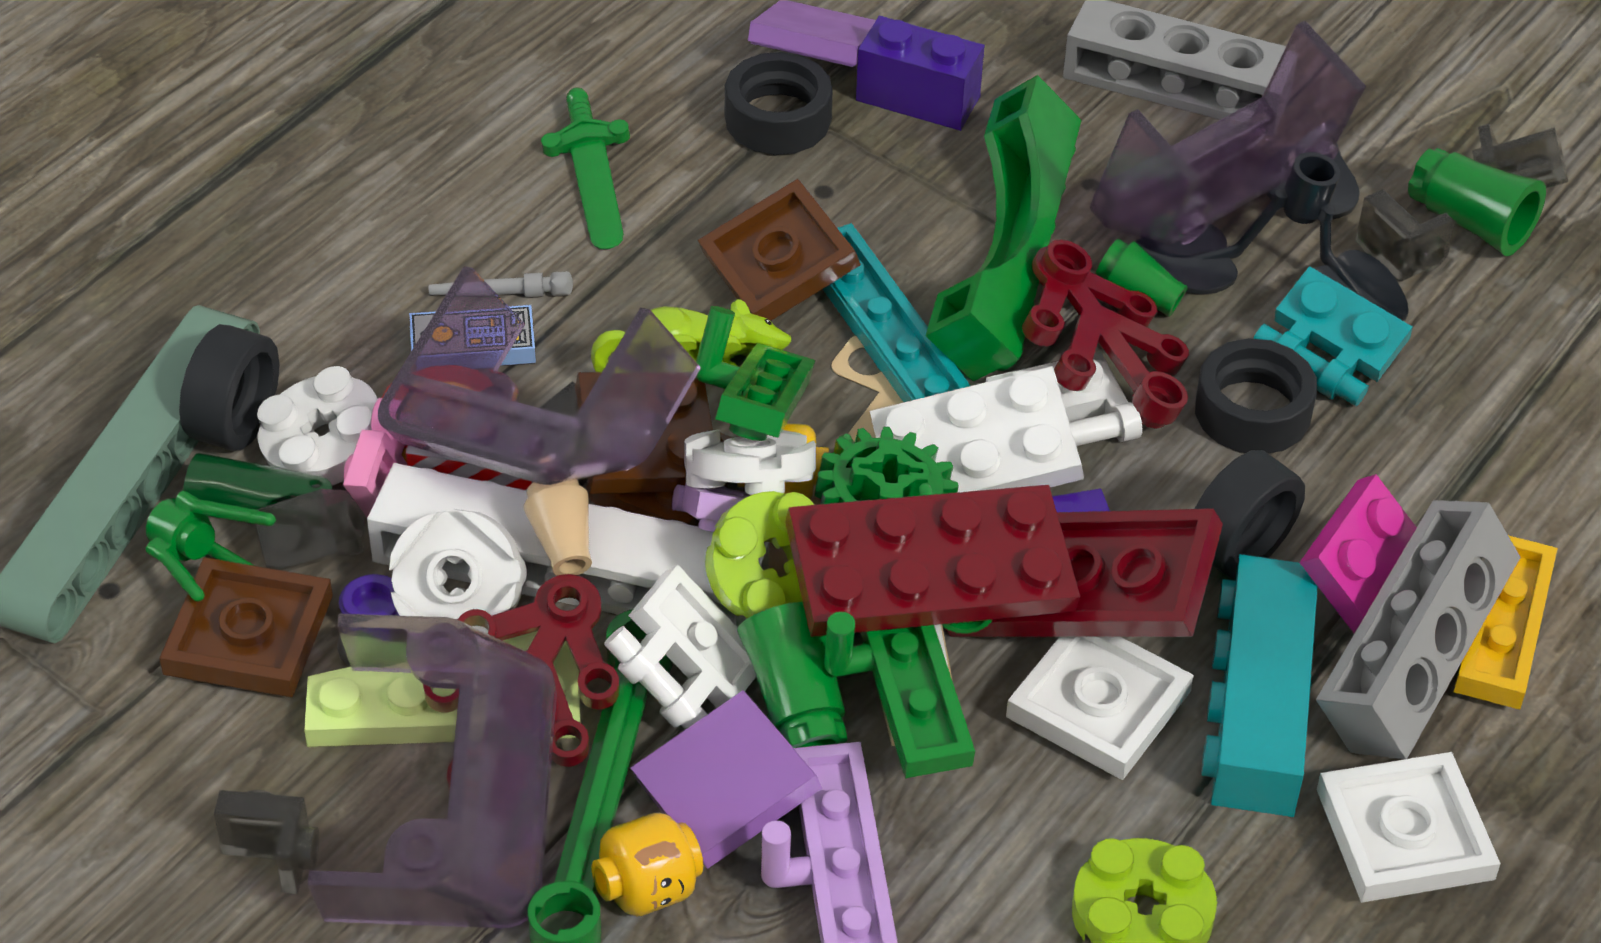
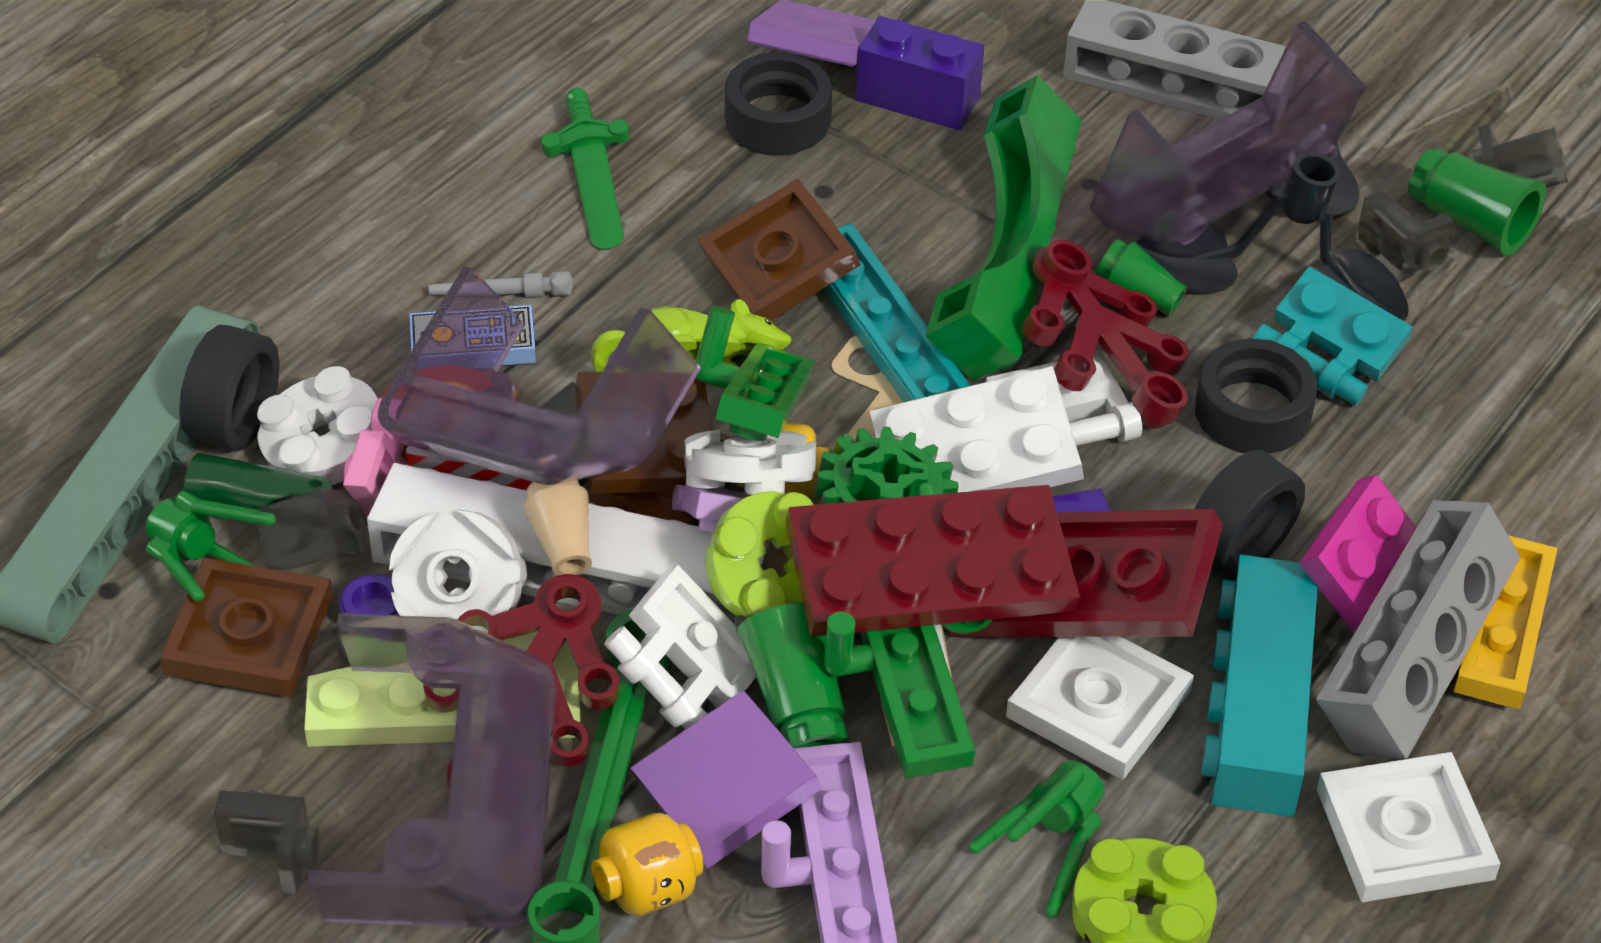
none -> green plant [969,760,1105,918]

